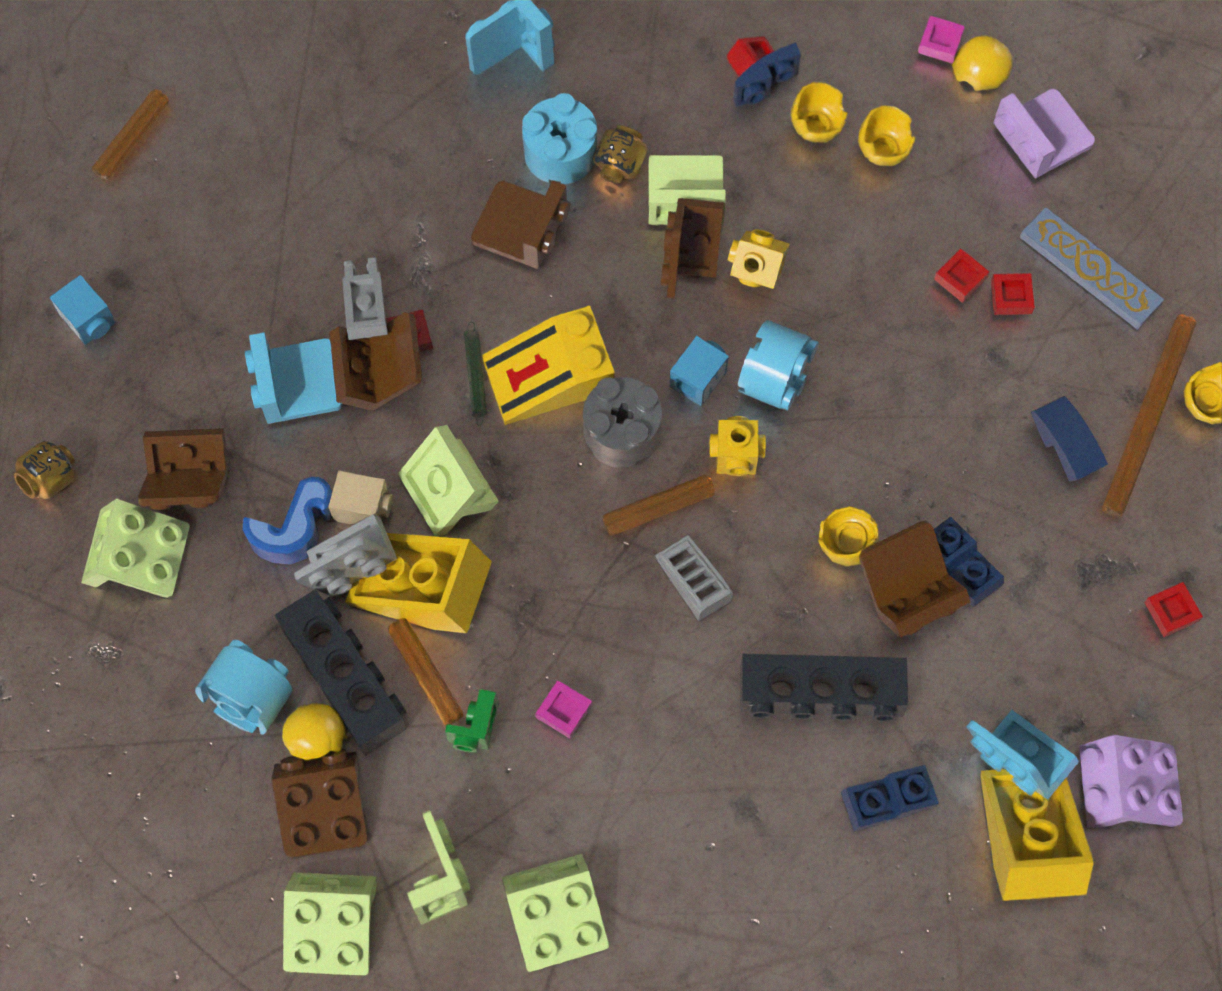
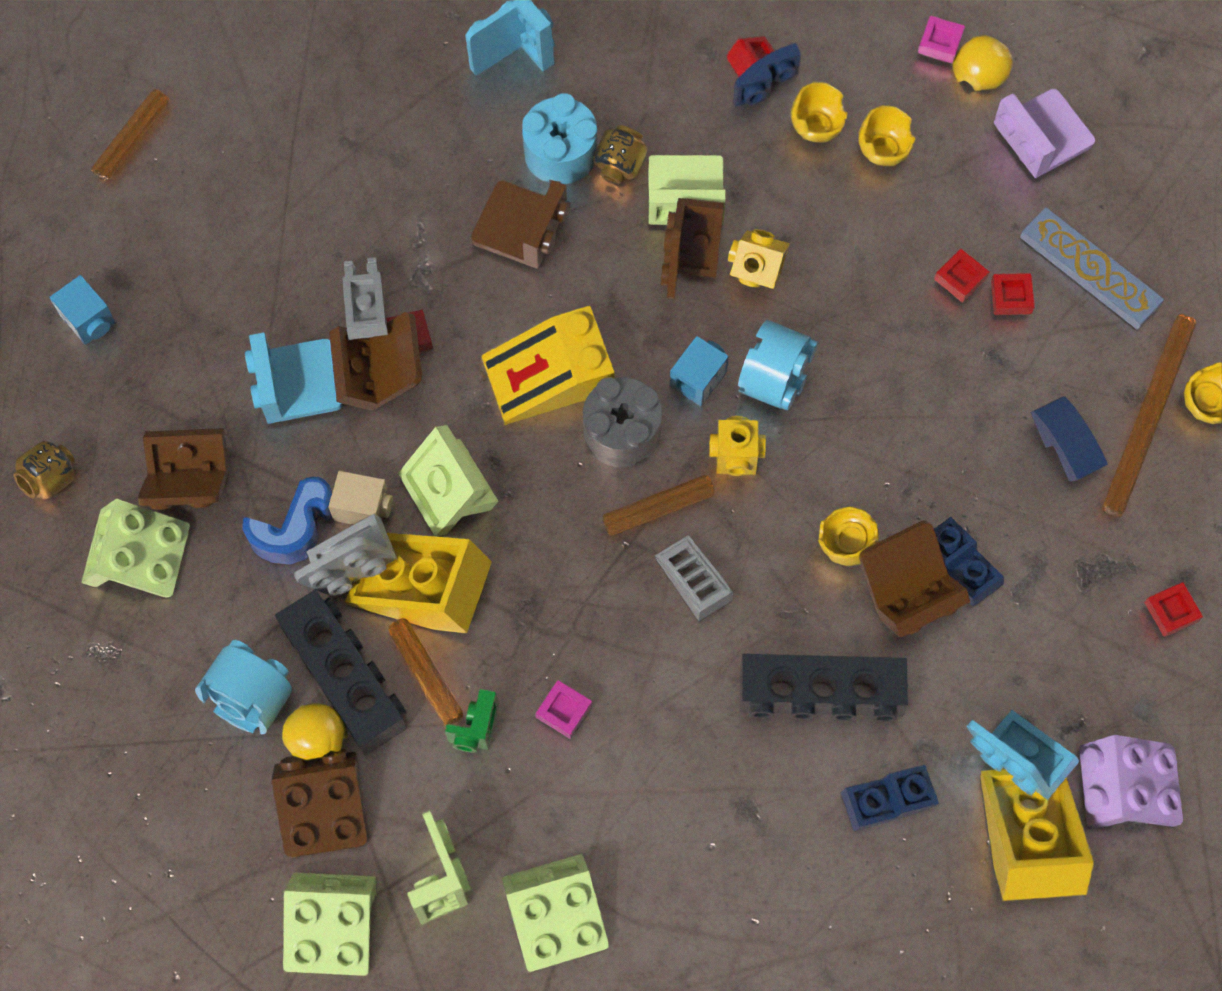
dark green piece [464,321,487,426] -> none

